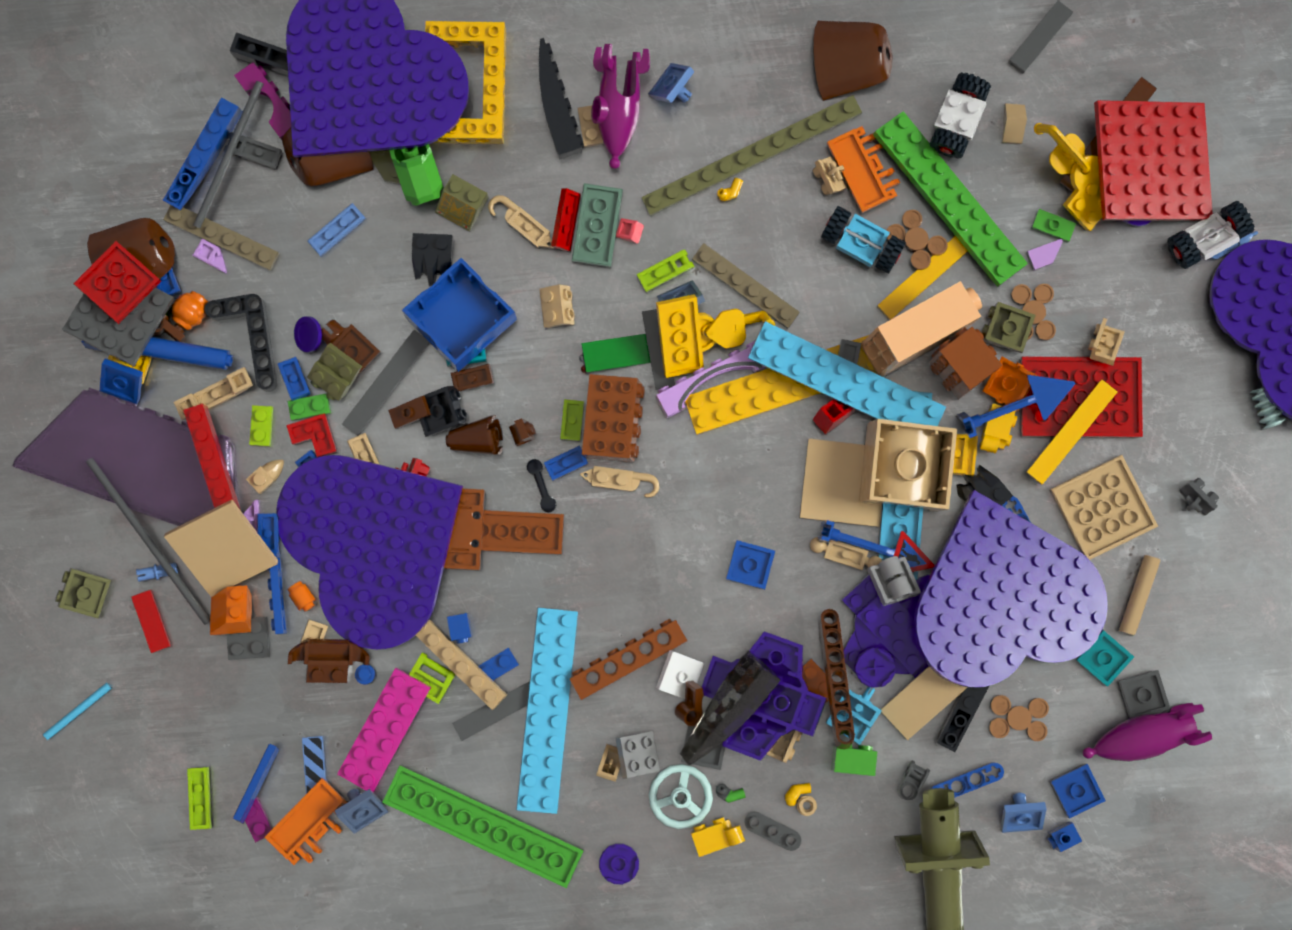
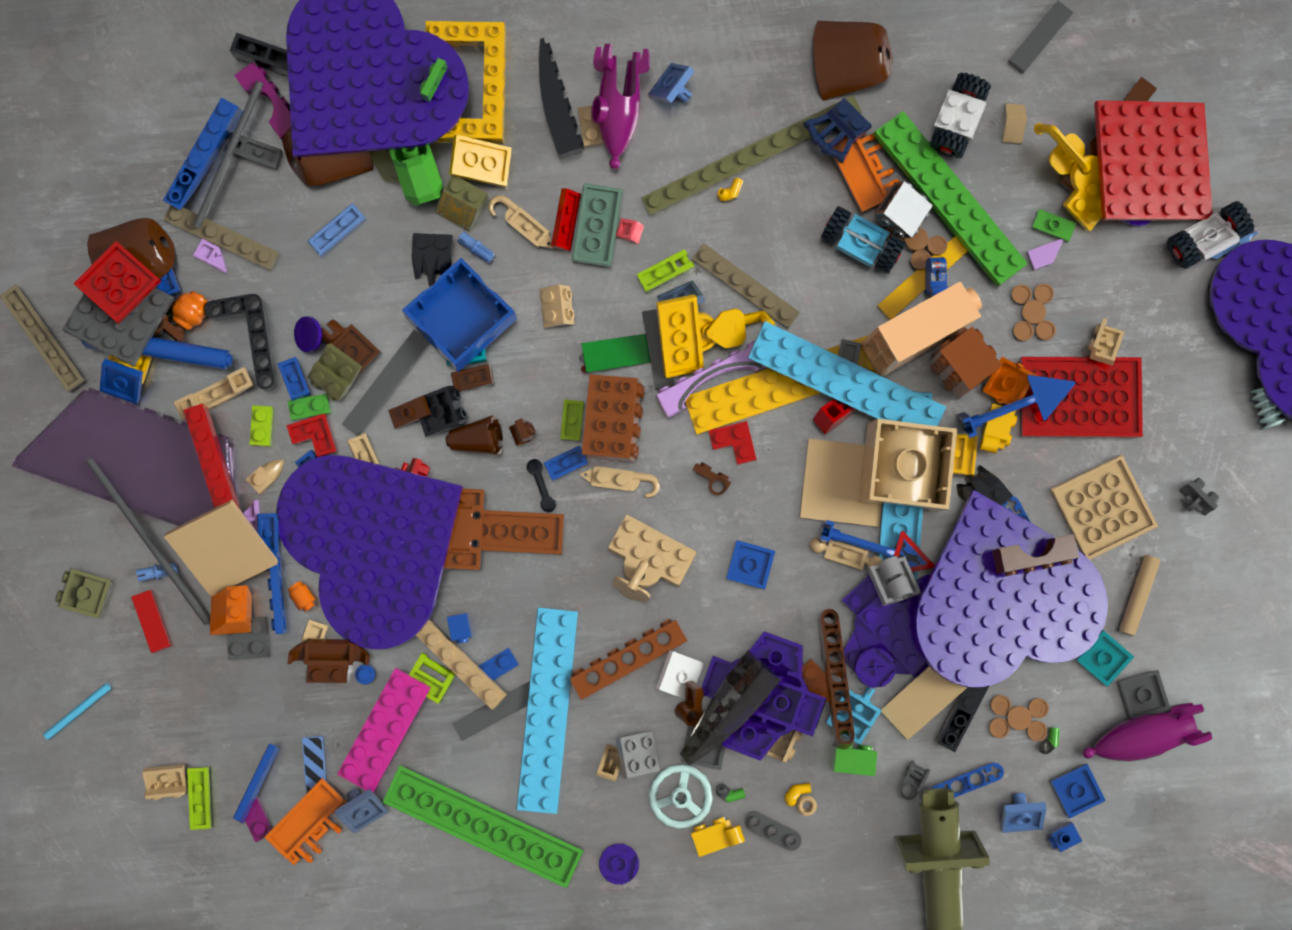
tan hips [812,156,847,195] -> none
olive plate [981,302,1036,353] -> none
yellow tile [1026,380,1117,485] -> none
none -> dark tan plate [0,284,85,392]
none -> tan bracket [142,764,188,800]
none -> bright green plate [420,58,448,102]
none -> yellow plate [449,135,512,187]
none -> medium blue axle [457,231,494,262]
none -> tan plate [607,514,697,602]
none -> reddish brown plate [692,462,731,497]
none -> red plate [708,421,757,465]
none -> dark blue plate [803,98,872,164]
none -> brick [874,181,932,239]
none -> blue leg [925,257,949,296]
none -> arch [992,534,1079,577]
none -> arm [1038,727,1060,754]

